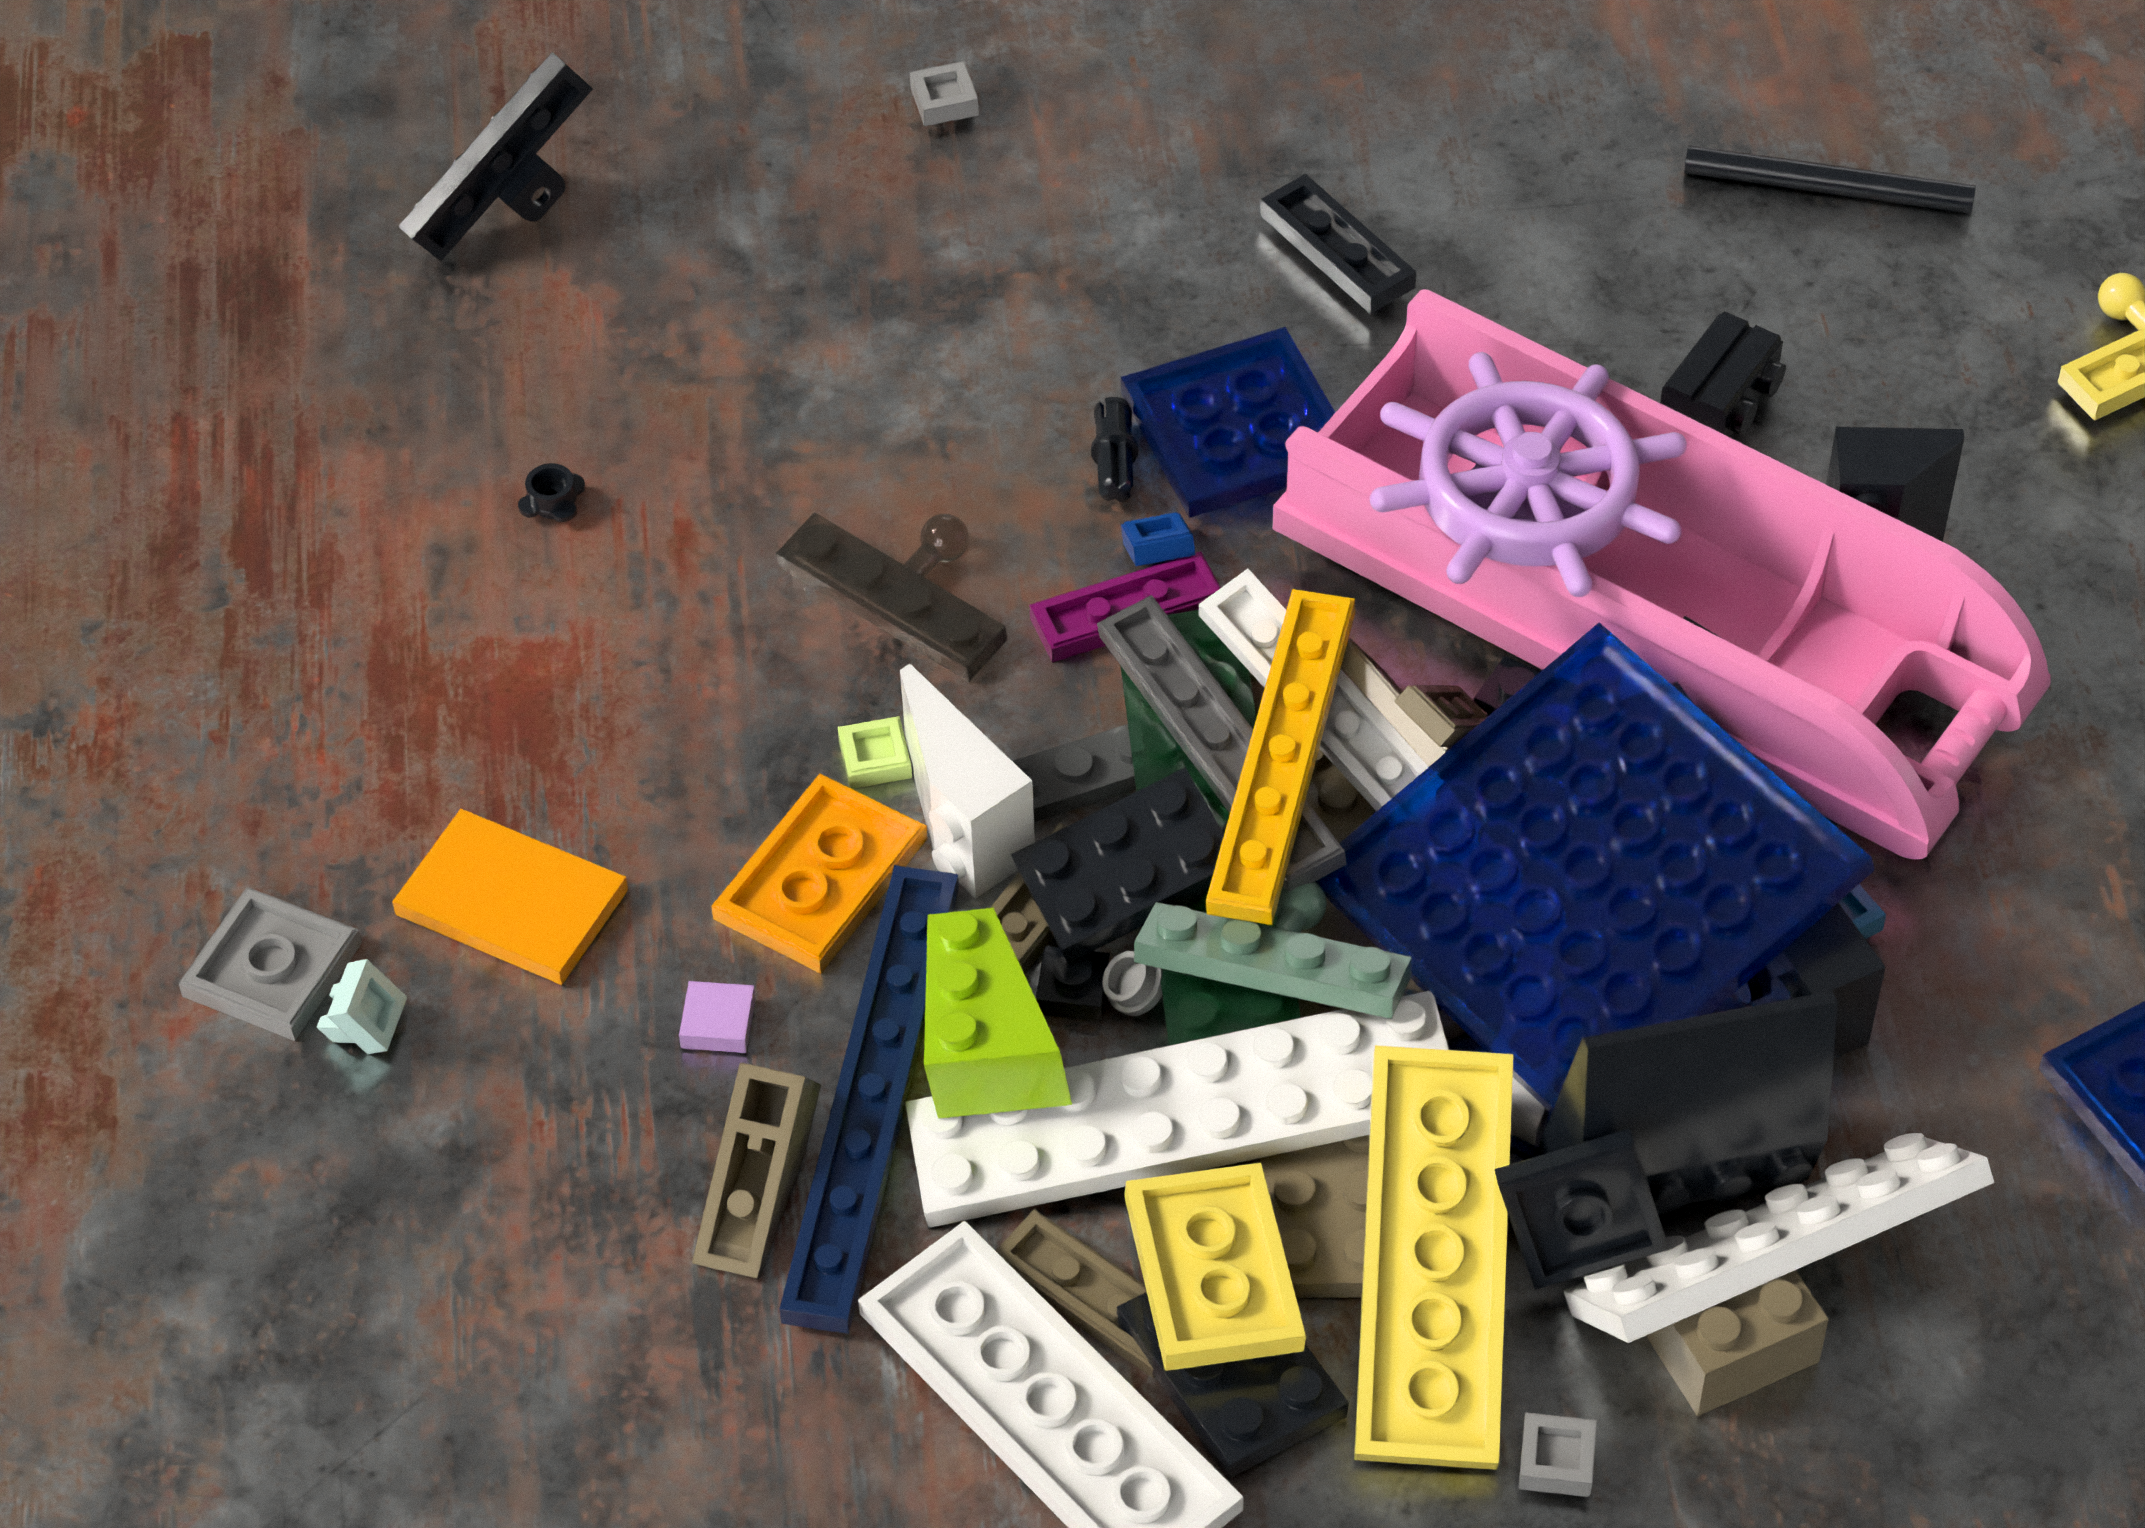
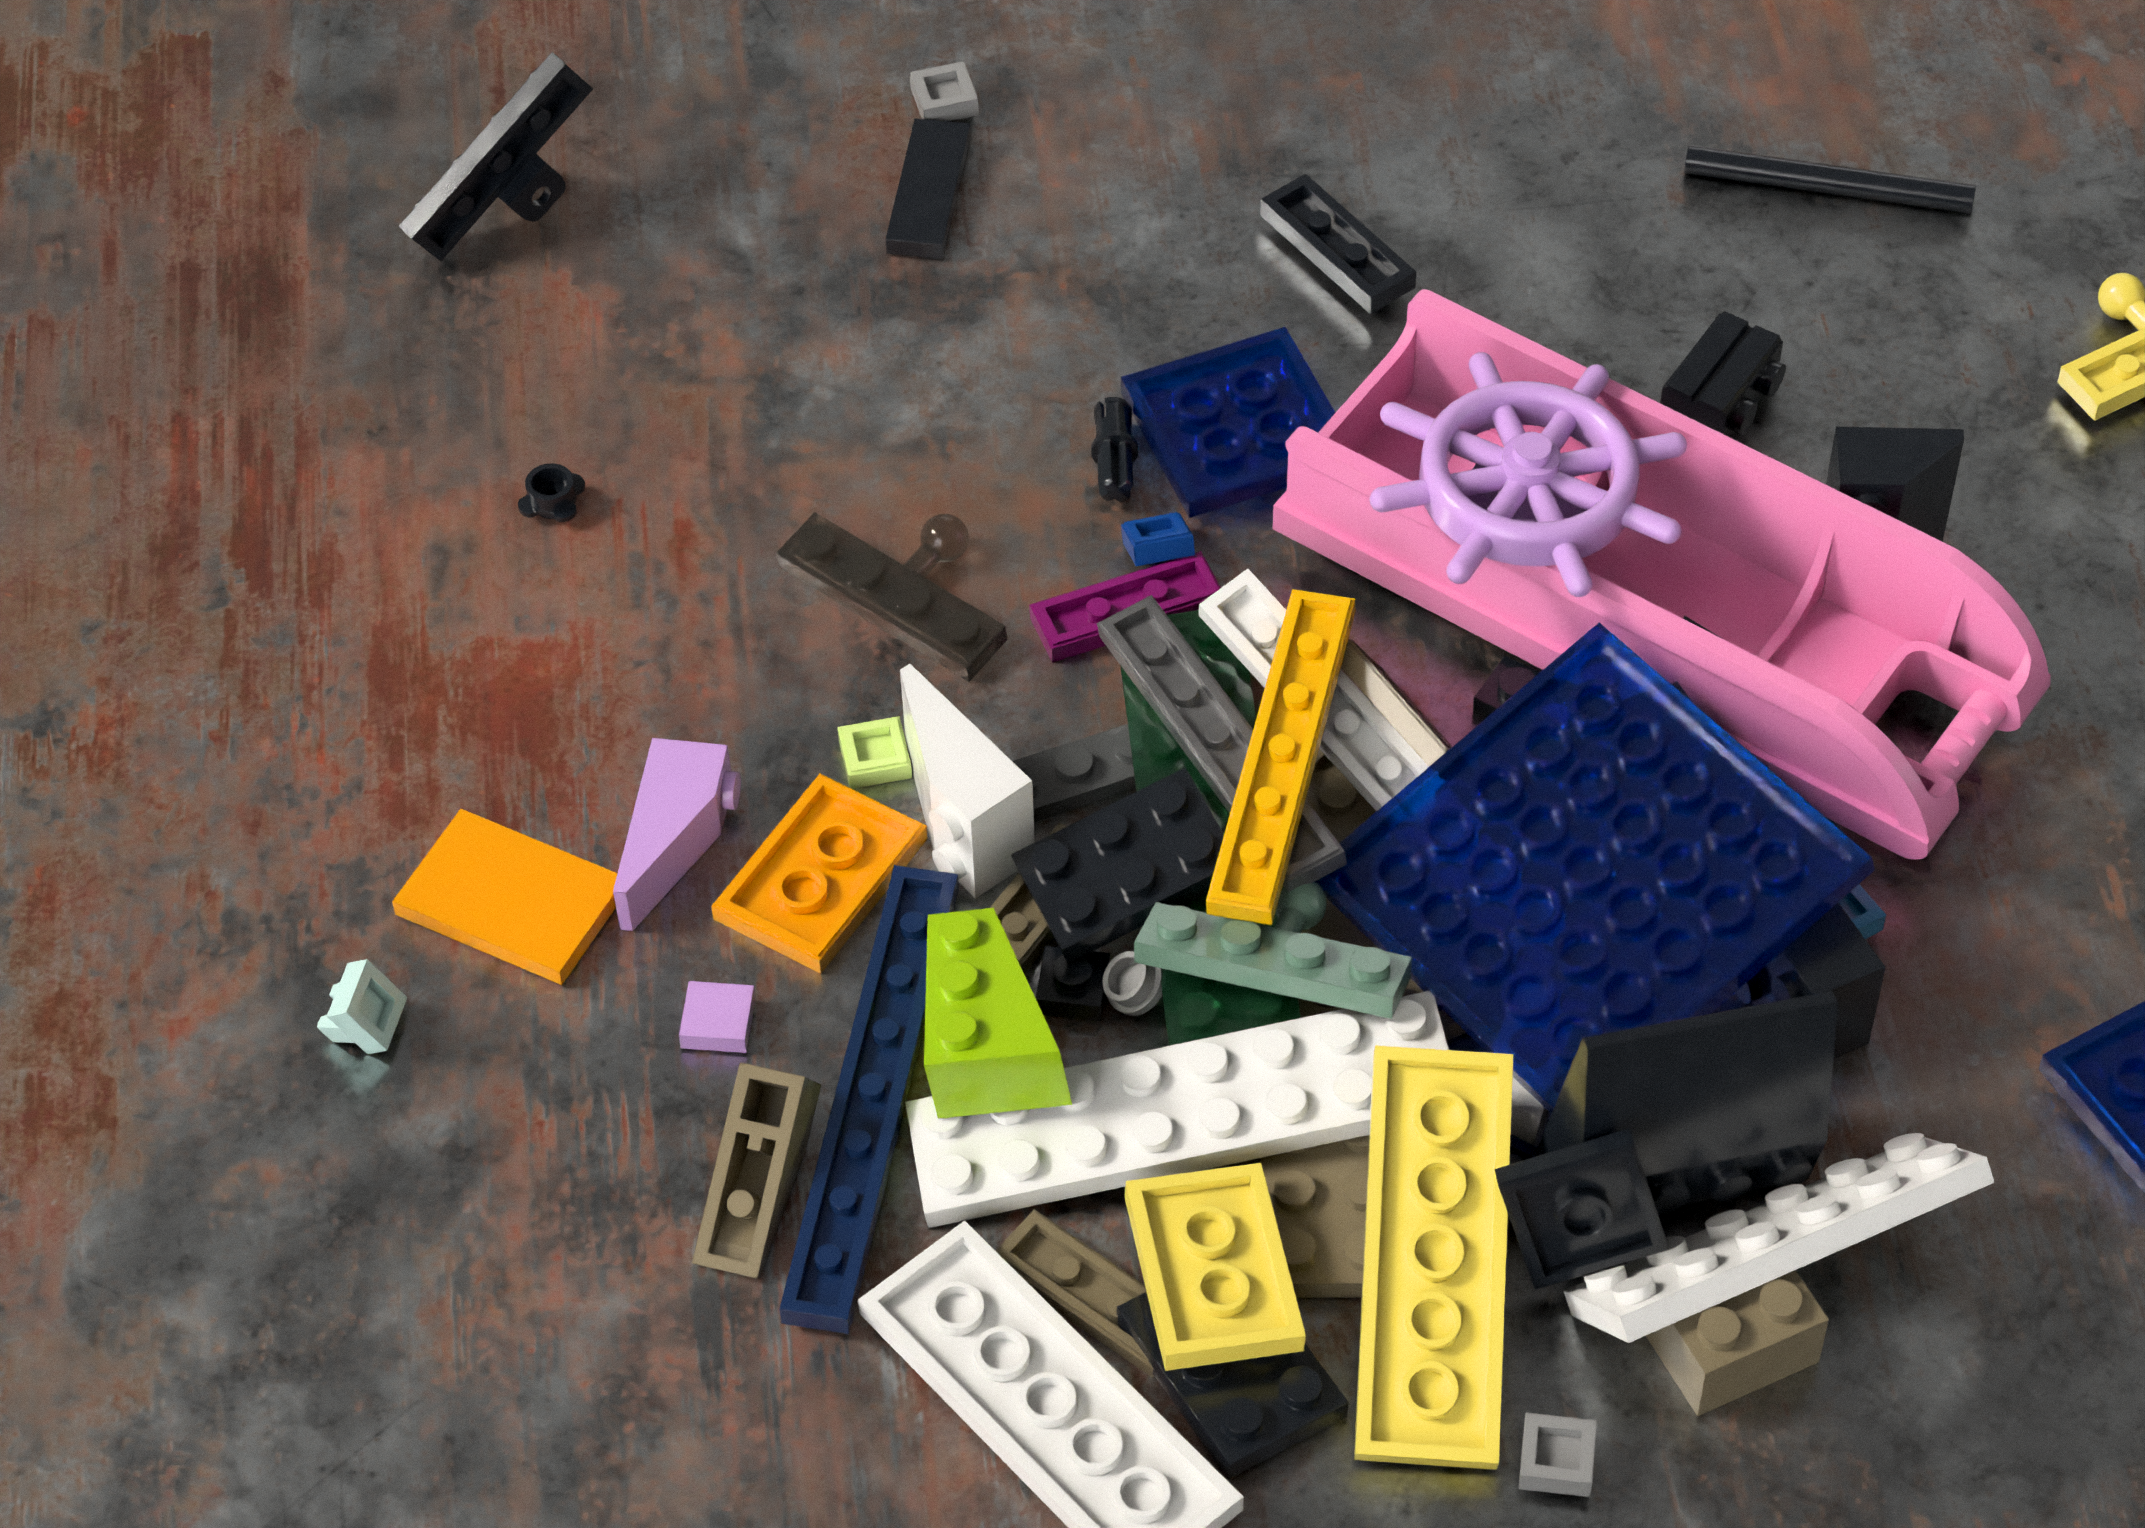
light grey tile [178,887,362,1041] -> none
dark tan tile [1394,685,1499,747] -> none
none -> lavender slope [613,738,741,931]
none -> black tile [885,118,971,259]

